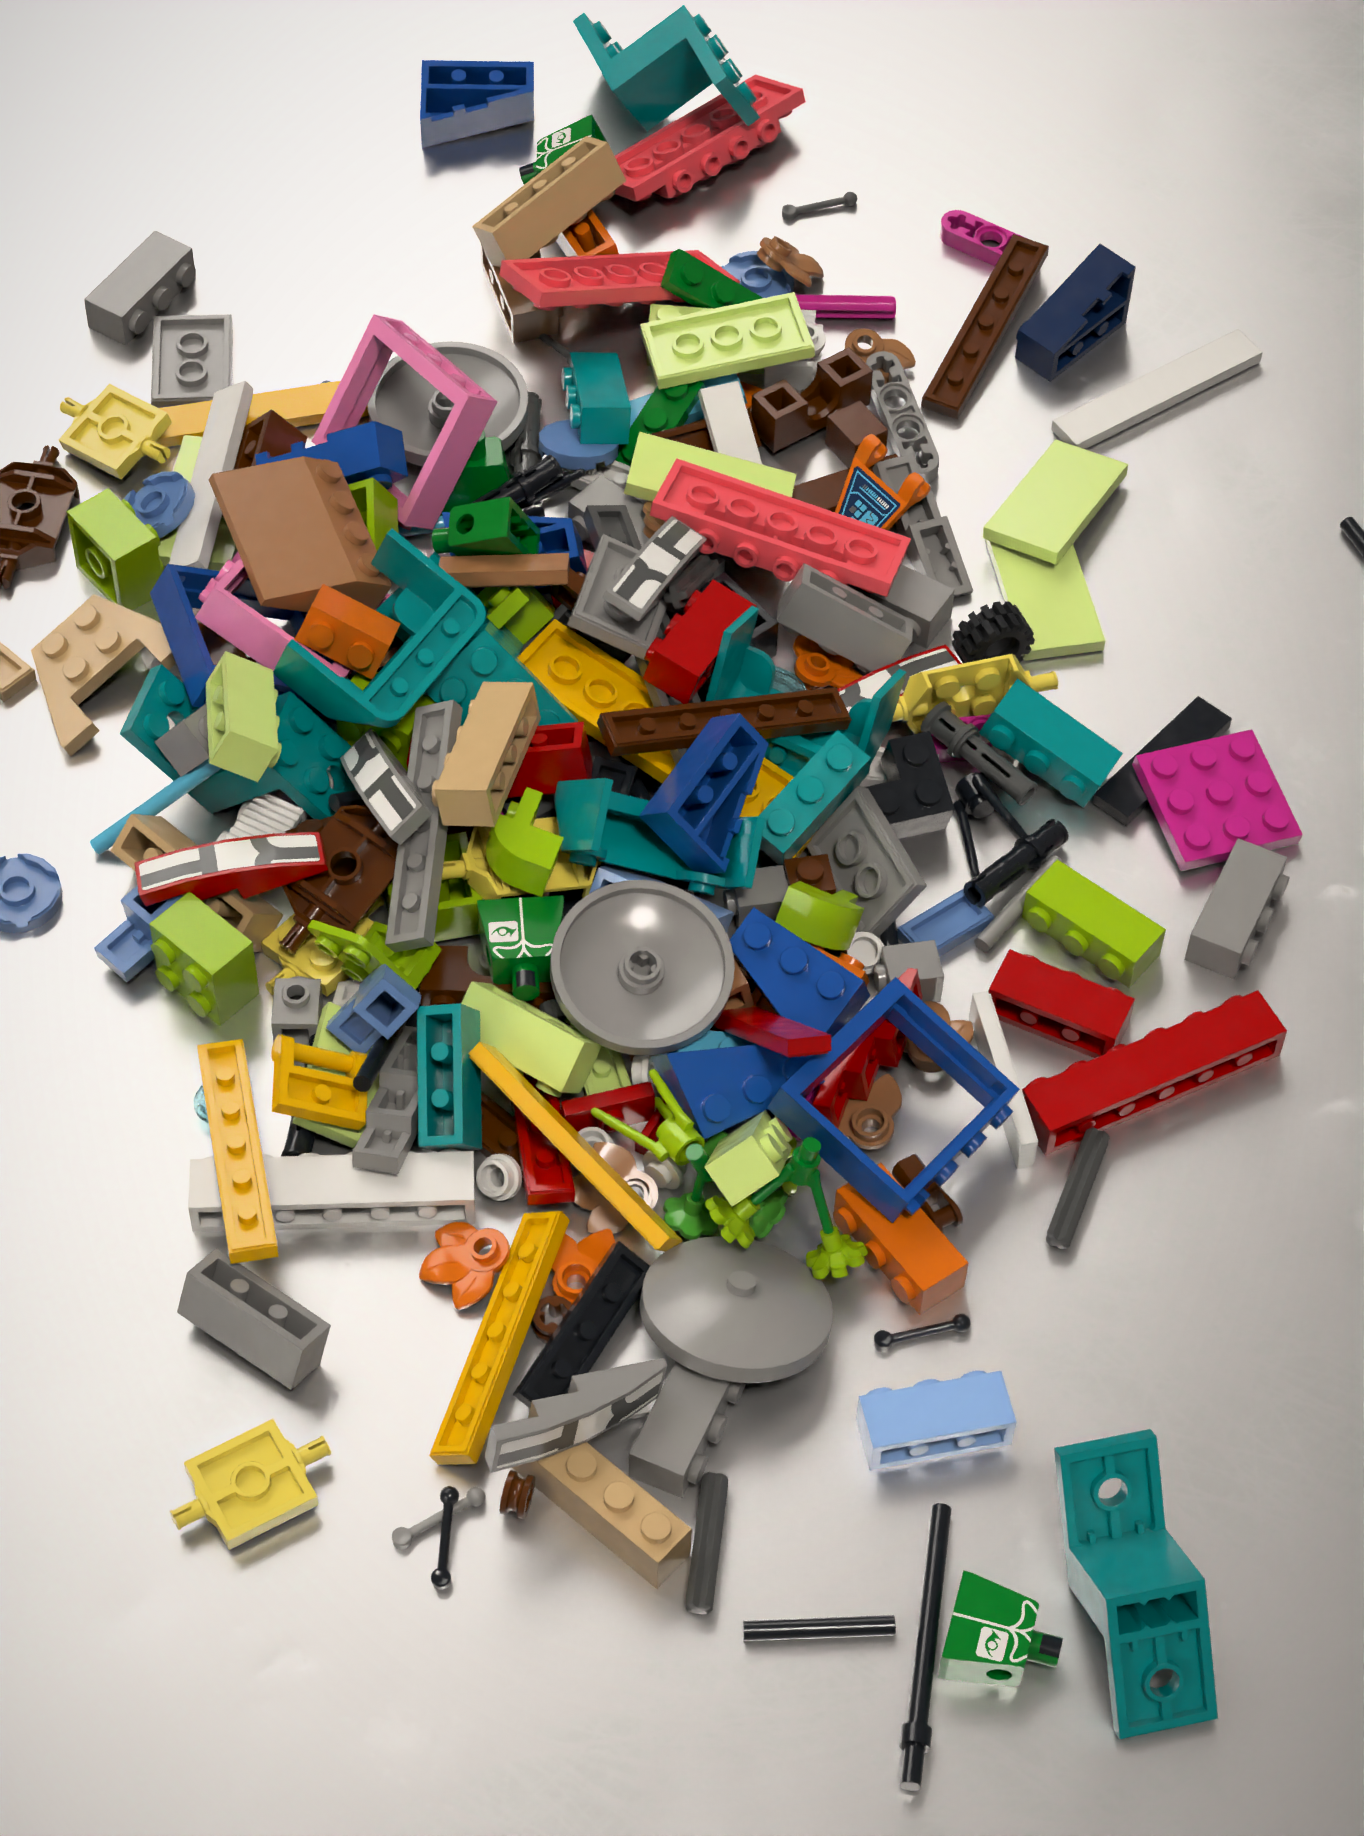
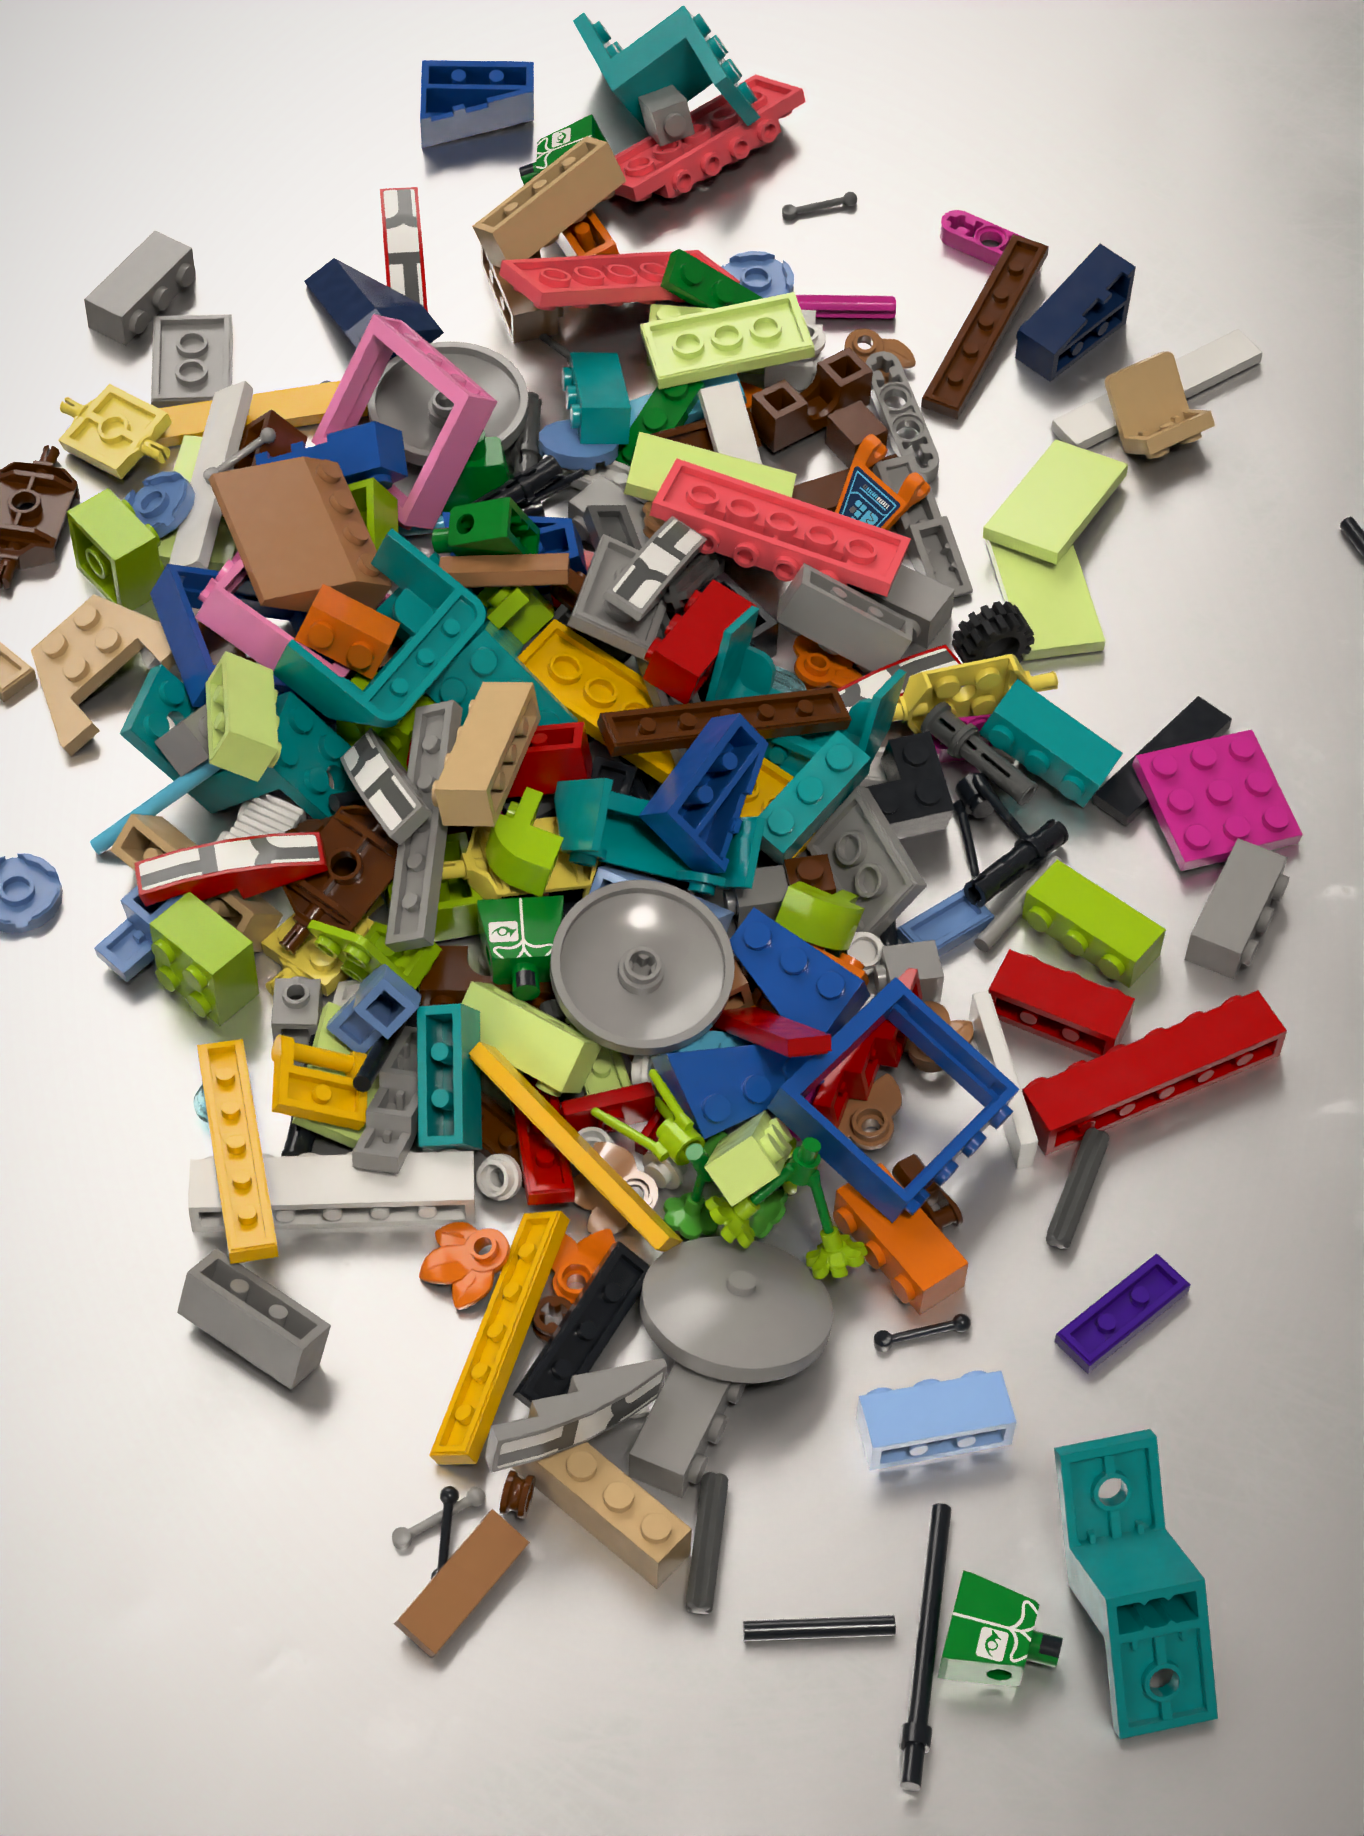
light yellow plate [170,1419,331,1550] -> none
medium nougat plate [757,236,824,287] -> none
none -> light grey hinge [203,427,276,485]
none -> dark blue wedge [304,258,444,361]
none -> slope [380,187,428,312]
none -> medium nougat tile [393,1509,530,1657]
none -> light grey brick [638,85,695,147]
none -> dark purple tile [1054,1253,1191,1374]
none -> tan bracket [1105,351,1215,459]

